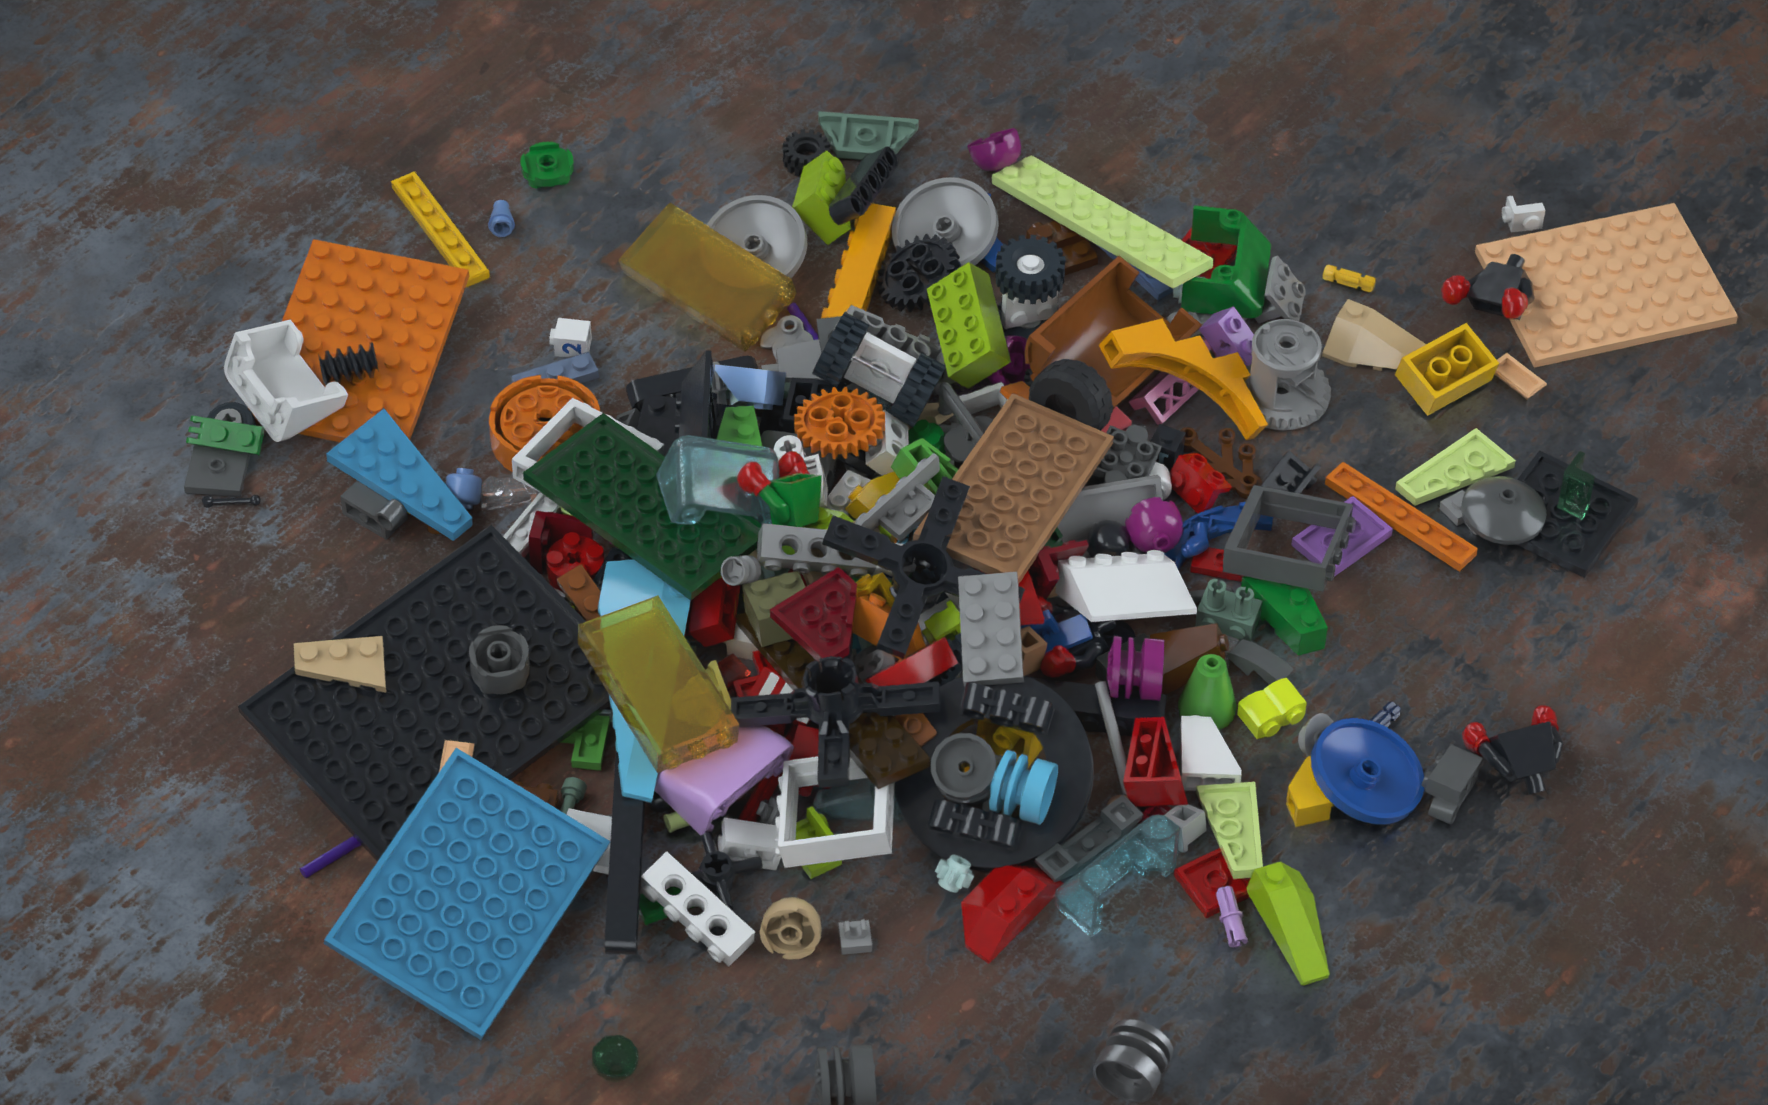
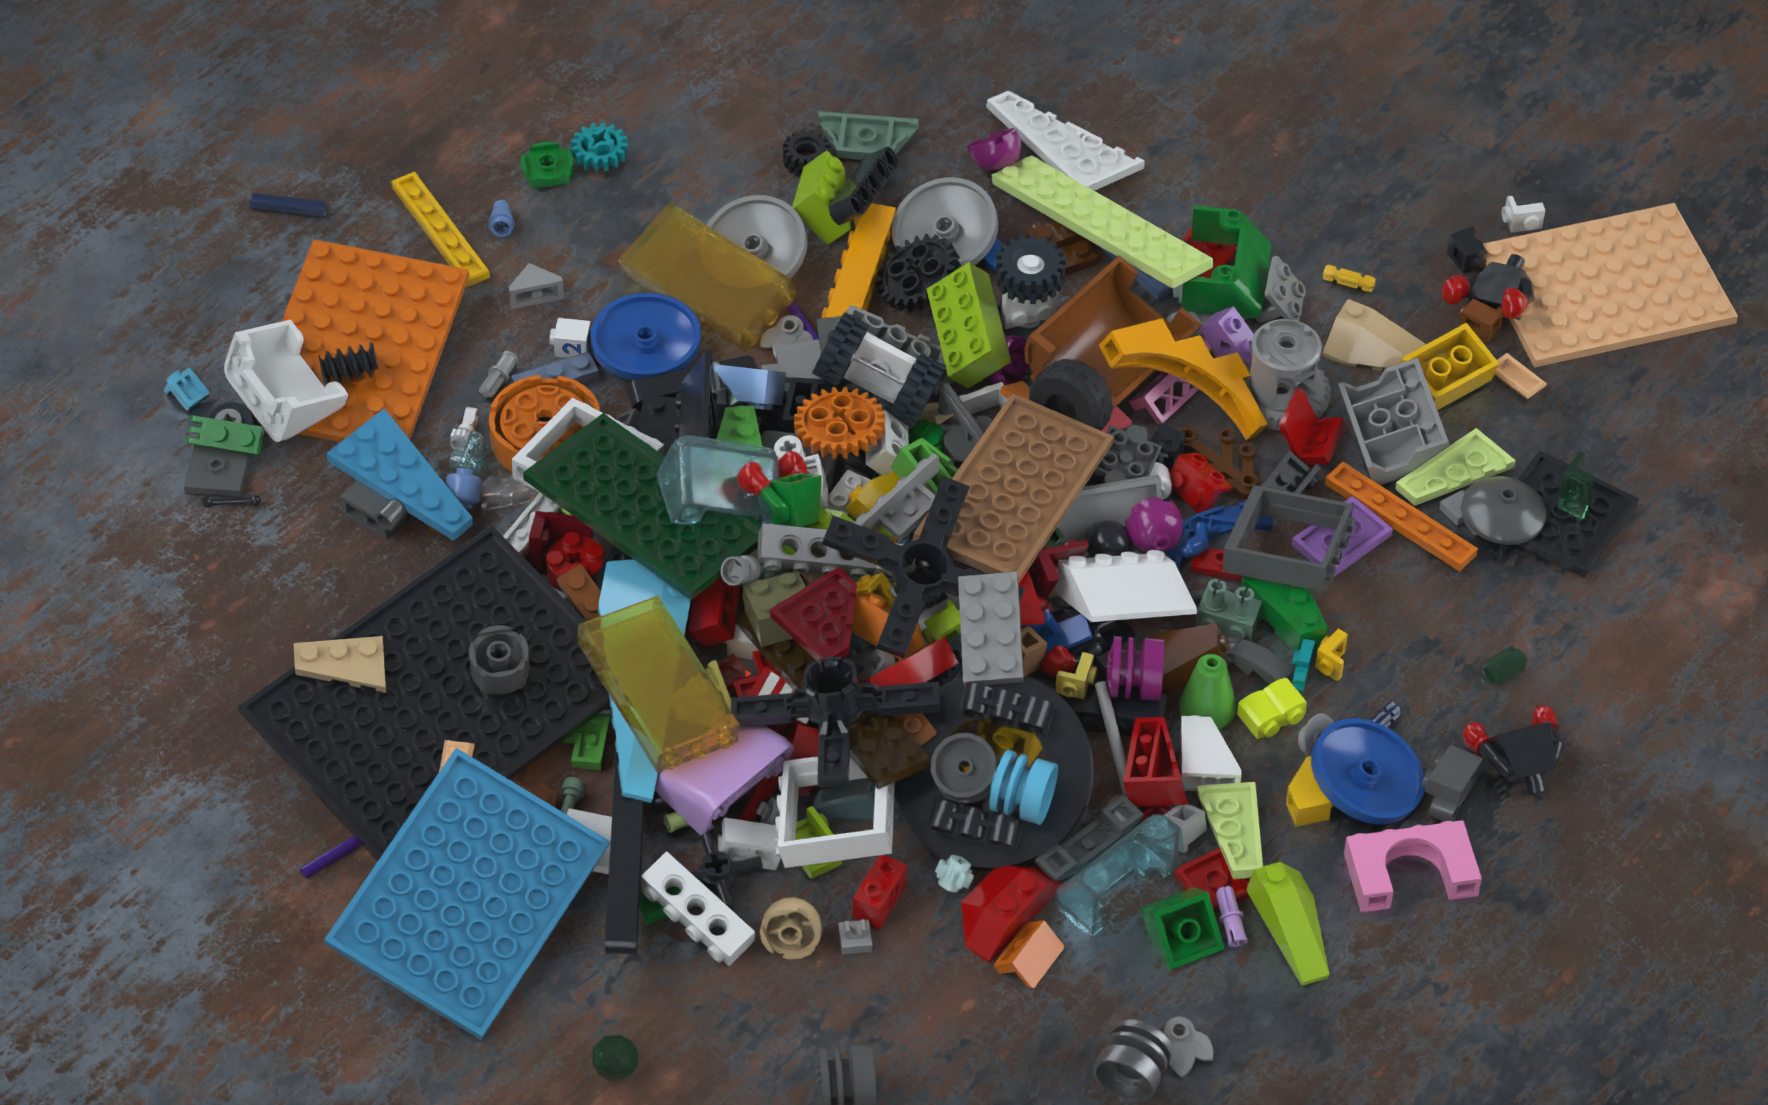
none -> medium azure bracket [164,367,210,411]
none -> dark blue axle [249,193,328,217]
none -> clear light blue plate [449,431,489,475]
none -> white piece [450,407,479,453]
none -> light grey axle [479,351,518,398]
none -> light grey slope [509,263,564,310]
none -> teal gear [571,122,628,172]
none -> blue dish [591,293,701,380]
none -> red brick [853,855,907,930]
none -> white wing [987,91,1145,191]
none -> orange panel [993,920,1064,989]
none -> light yellow bracket [1056,652,1098,699]
none -> green slope [1140,887,1225,970]
none -> light grey plate [1163,1017,1213,1077]
none -> red bracket [1279,389,1346,465]
none -> teal plate [1292,639,1315,693]
none -> yellow bracket [1315,628,1348,681]
none -> light grey piece [1338,358,1450,485]
none -> bright pink arch [1344,820,1482,913]
none -> black brick [1447,226,1486,274]
none -> dark orange brick [1458,299,1503,344]
none -> clear green brick [1482,646,1527,685]

